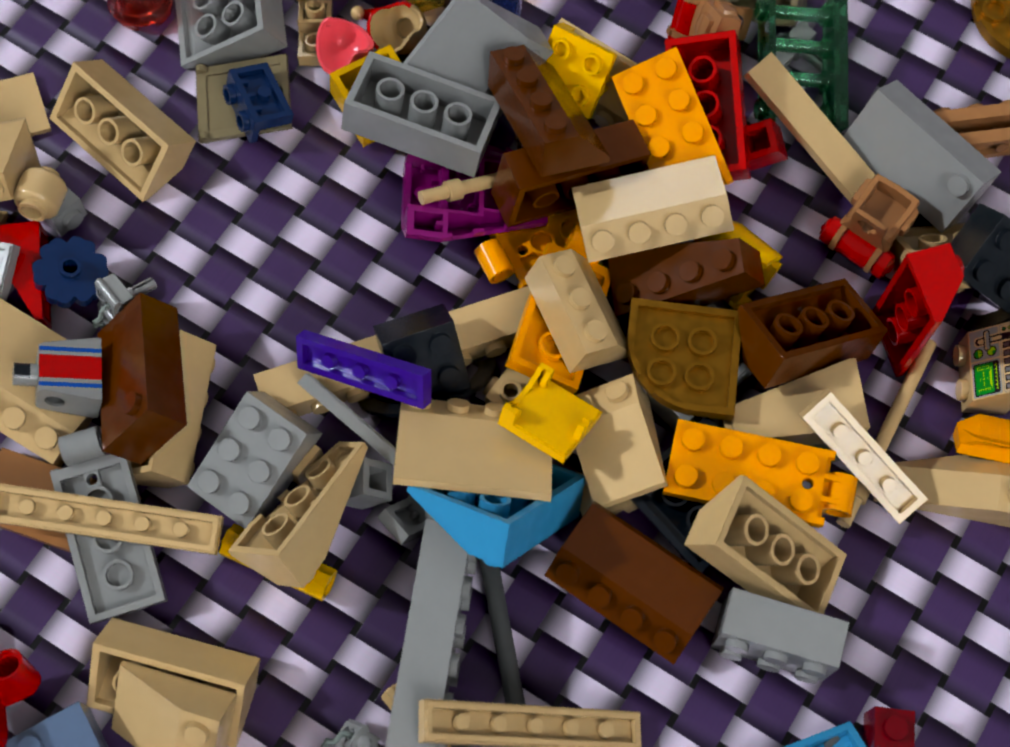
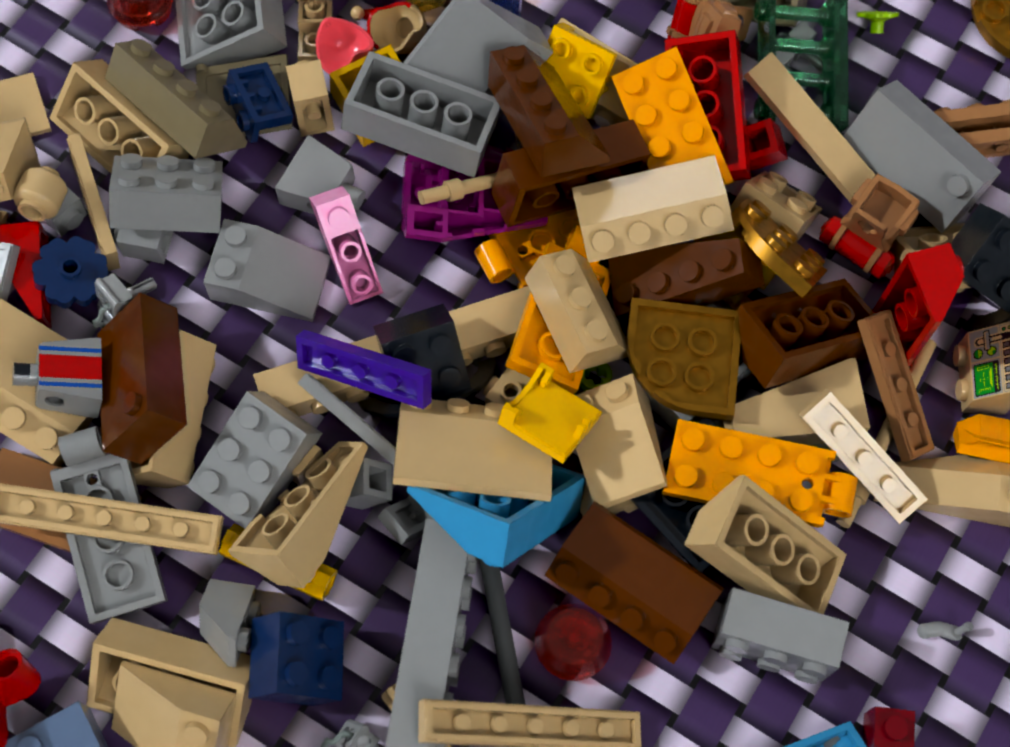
none -> tan tile [66,133,120,271]
none -> dark tan slope [105,39,247,159]
none -> light grey brick [109,153,223,233]
none -> light grey brick [114,228,173,264]
none -> light grey slope [199,579,261,667]
none -> light grey slope [203,219,332,322]
none -> dark blue brick [248,611,344,706]
none -> light grey torso [275,135,366,215]
none -> tan brick [286,59,334,137]
none -> bright pink slope [309,186,383,305]
none -> clear red cone [535,604,612,681]
none -> bush [580,363,612,392]
none -> tan slope [730,171,822,242]
none -> pearl gold plate [731,198,828,298]
none -> lime plant [857,11,899,34]
none -> medium nougat tile [857,309,935,462]
none -> light grey piece [917,621,974,641]

